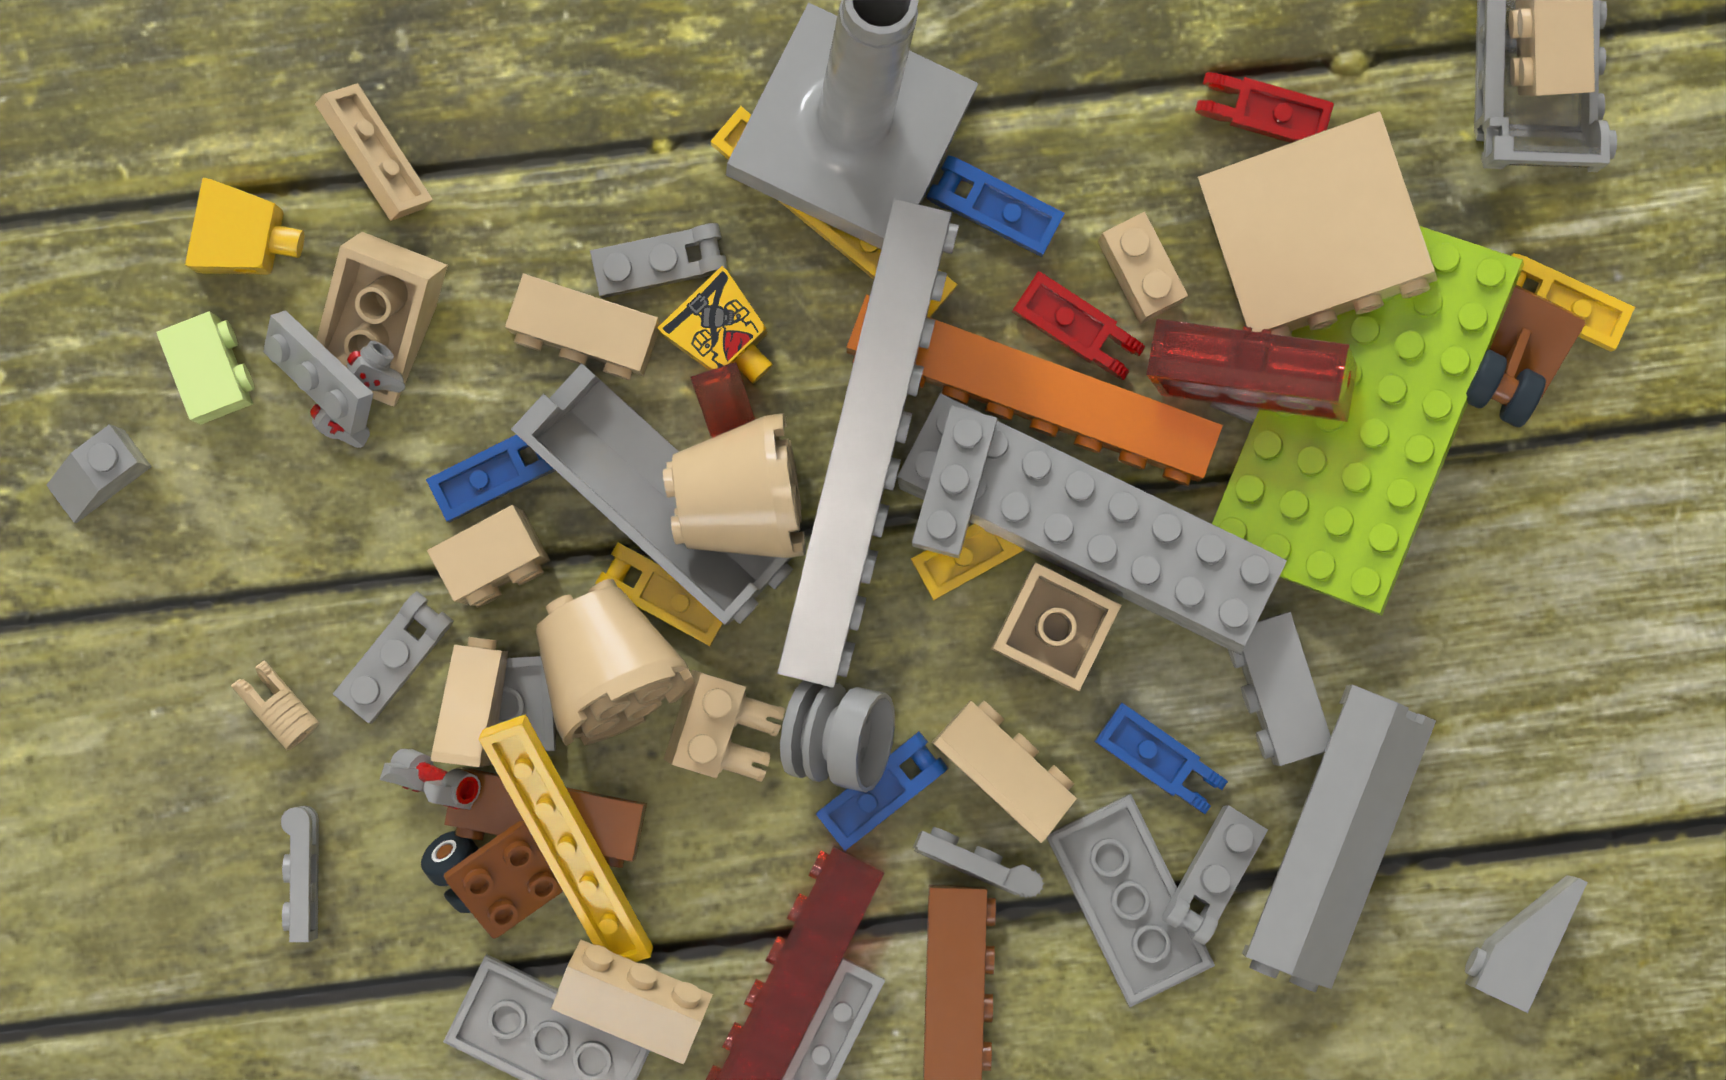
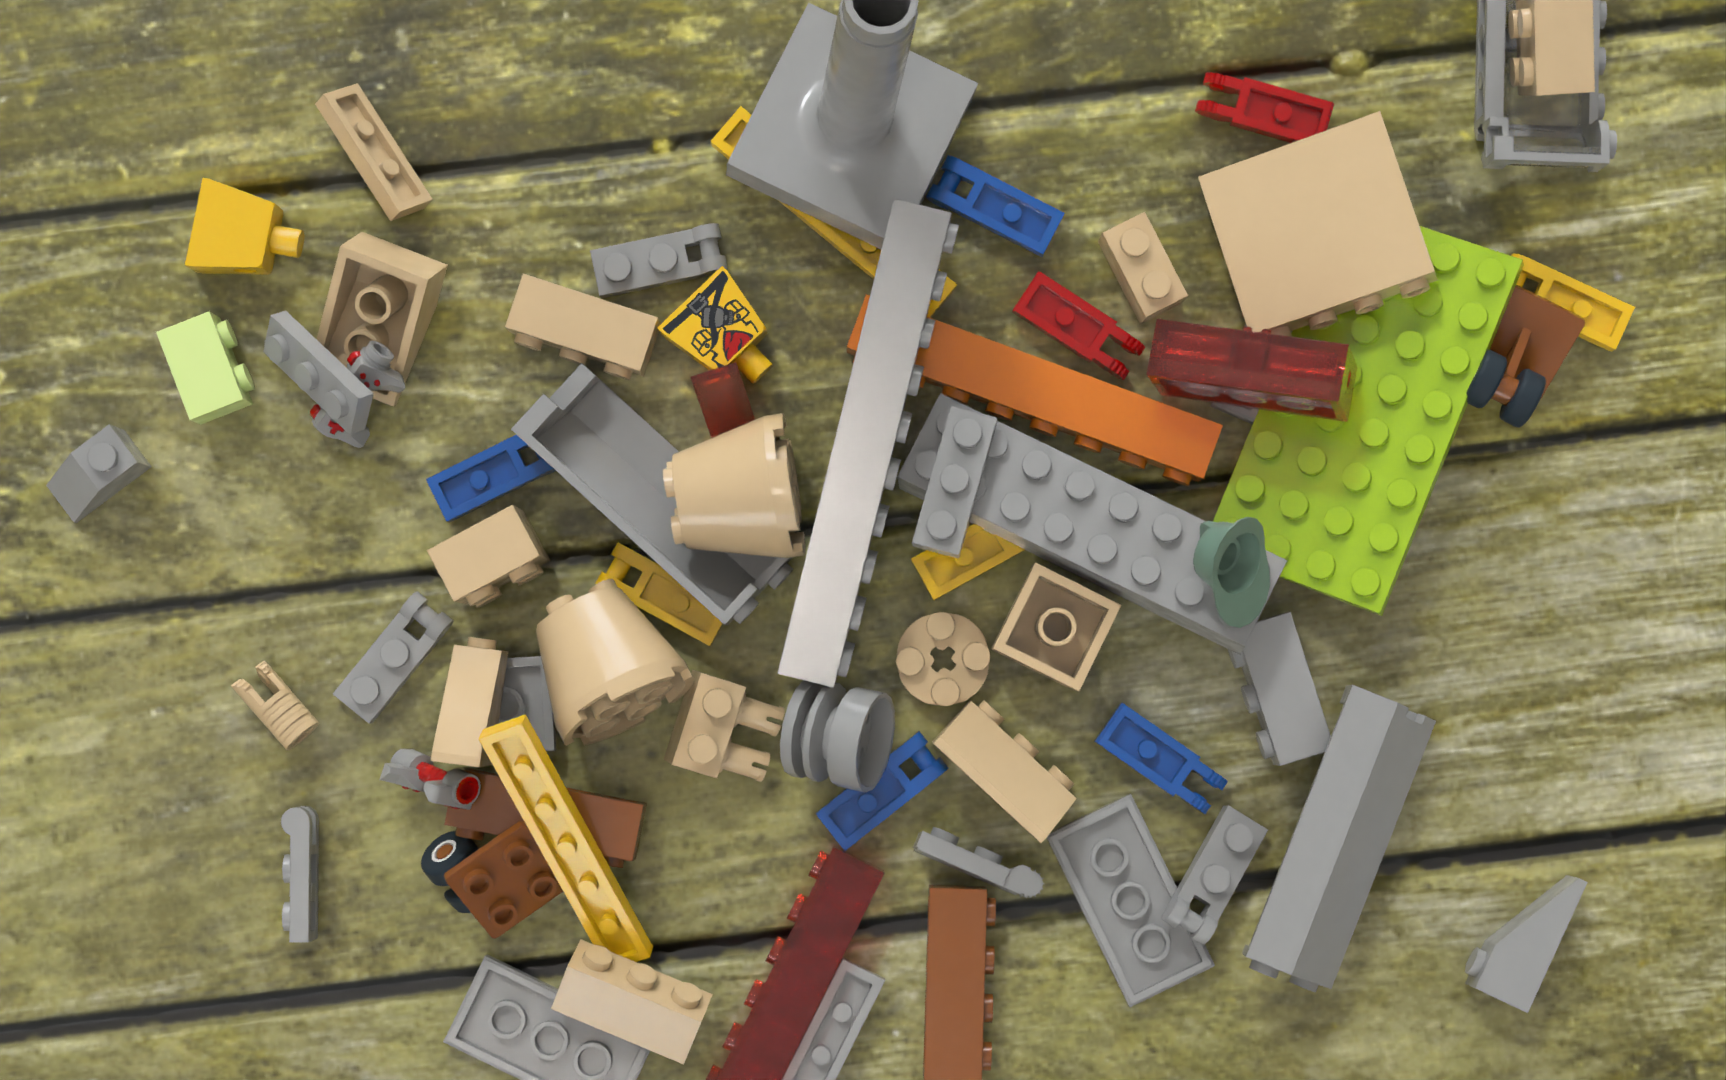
none -> tan plate [896,612,991,706]
none -> sand green piece [1193,517,1270,628]

